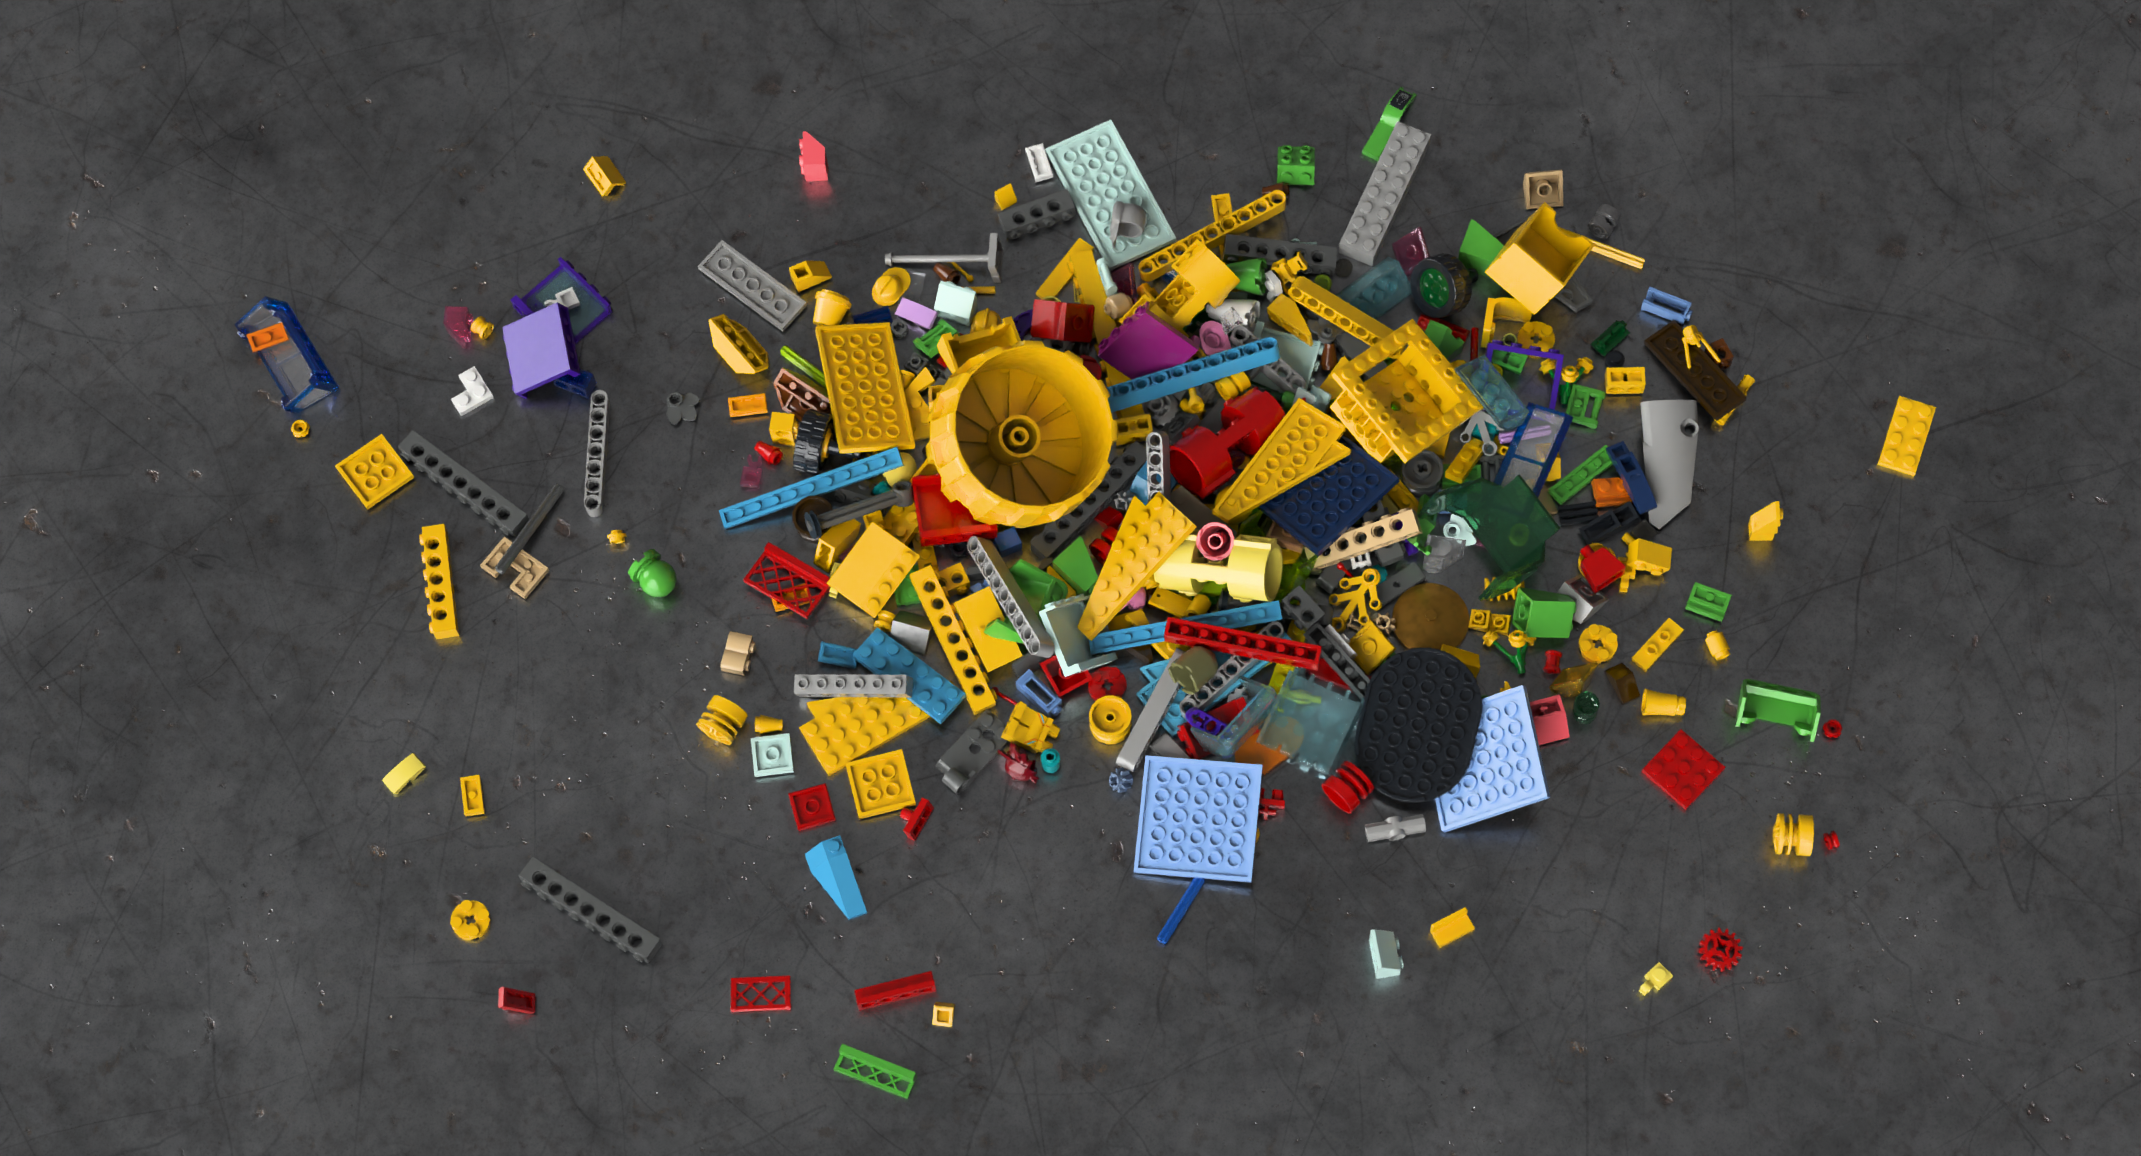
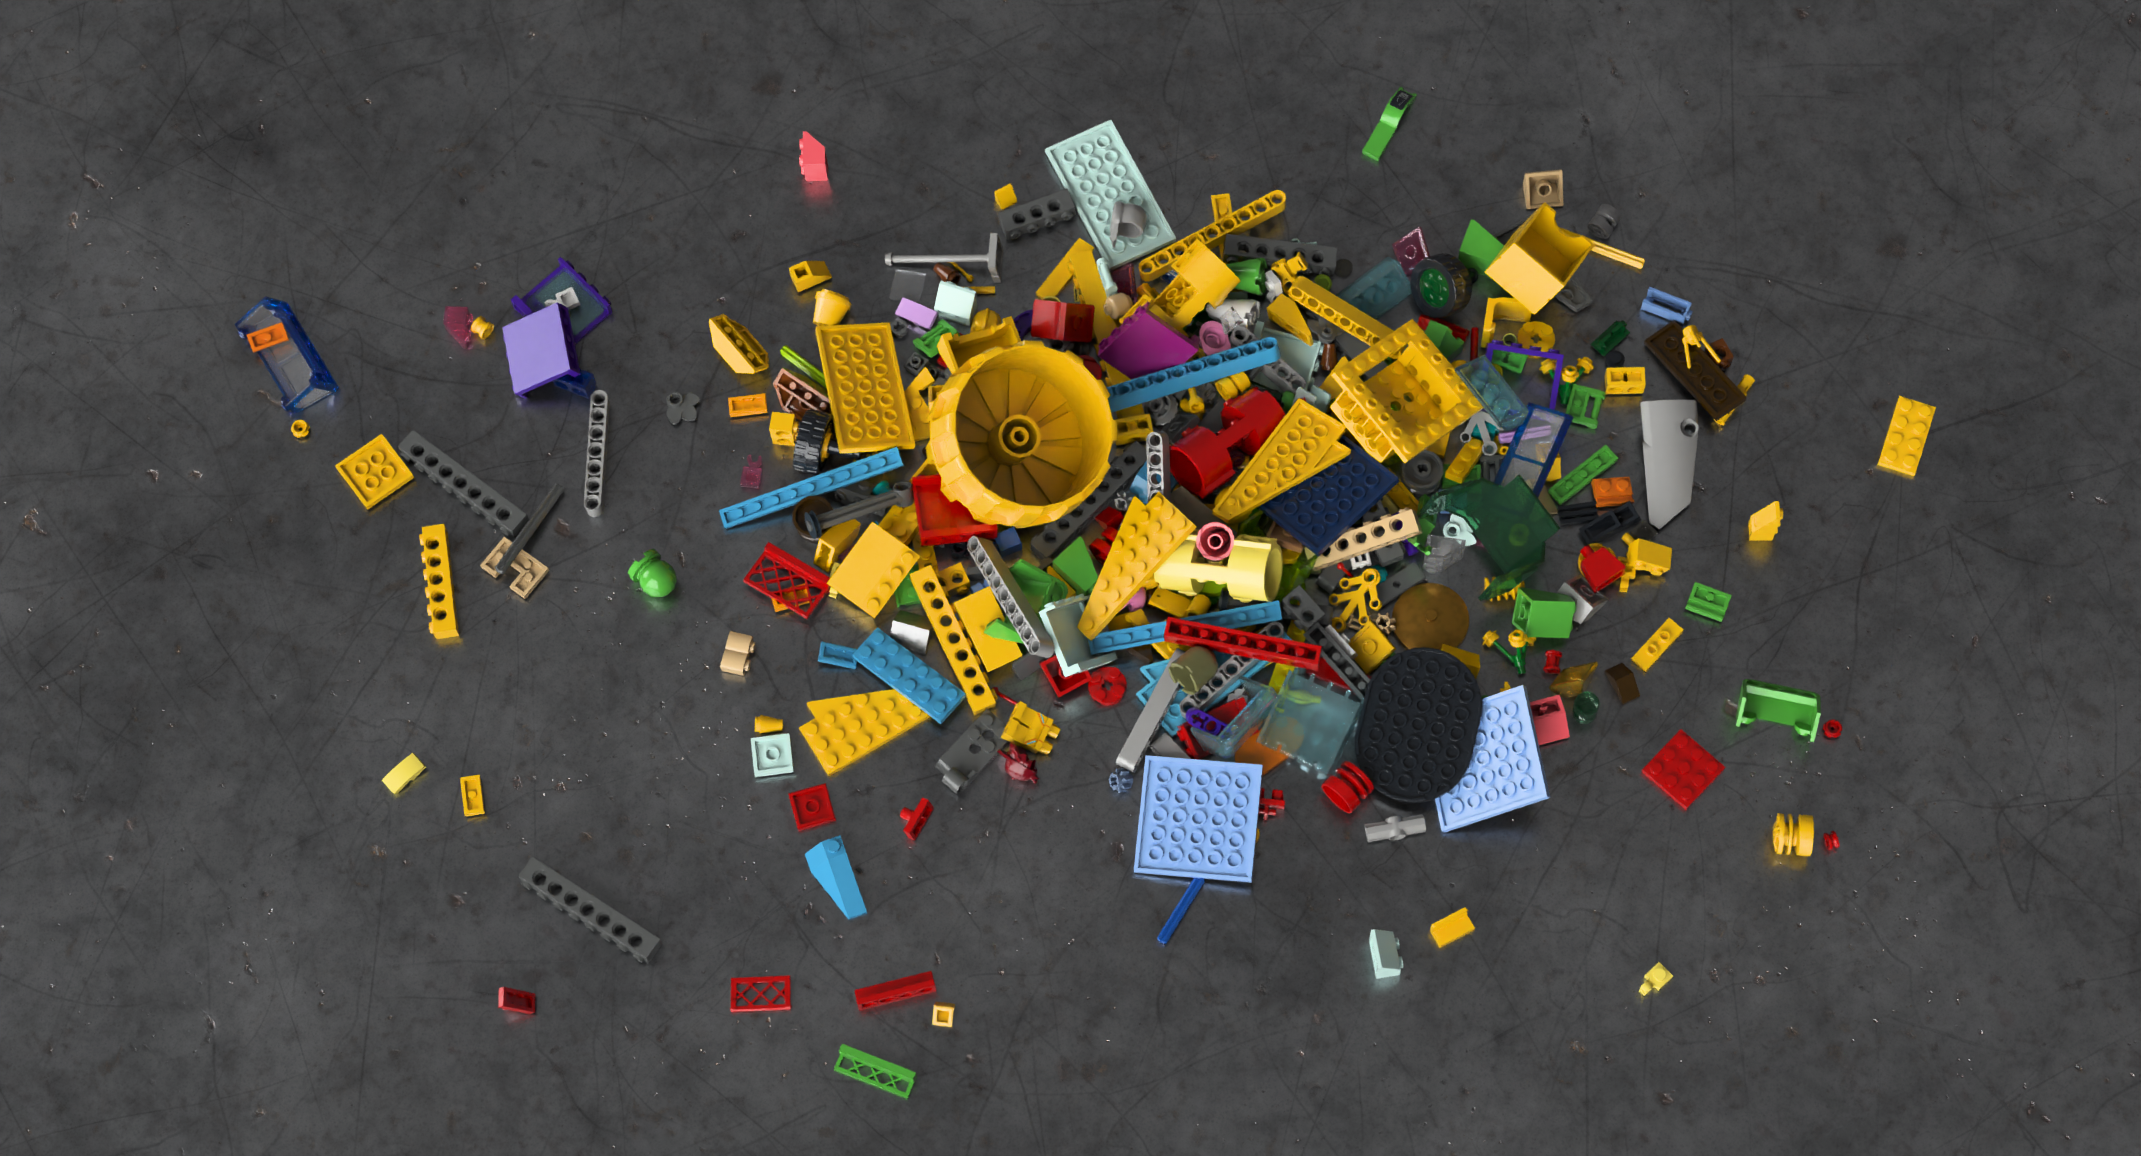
yellow plate [450,900,491,940] -> none
white plate [451,366,494,416] -> none
yellow panel [583,156,626,196] -> none
yellow plate [607,530,627,543] -> none
yellow wheel [696,695,748,745] -> none
light grey plate [698,240,807,332] -> none
red cone [754,441,783,465] -> none
light grey brick [794,674,913,698] -> none
yellow plate [845,749,916,819] -> none
clear blue tile [852,306,893,326] -> none
yellow plate [862,510,886,530] -> none
yellow piece [872,267,911,306] -> none
yellow wheel [874,610,896,632] -> none
light yellow dish [882,452,917,488] -> none
yellow piece [900,370,915,391] -> none
medium blue window [1016,669,1063,717] -> none
white plate [1025,143,1053,182] -> none
teal brick [1041,748,1061,773] -> none
yellow wheel [1089,695,1132,744] -> none
reddish brown cone [1262,182,1290,198] -> none
bright green bracket [1277,145,1315,185] -> none
light grey brick [1339,121,1431,267] -> none
yellow slope [1468,609,1512,636] -> none
yellow plate [1578,624,1618,664] -> none
dark blue slope [1606,441,1657,514] -> none
yellow plant [1641,688,1686,716] -> none
red gear [1698,928,1743,972] -> none
yellow brick [1705,630,1730,661] -> none

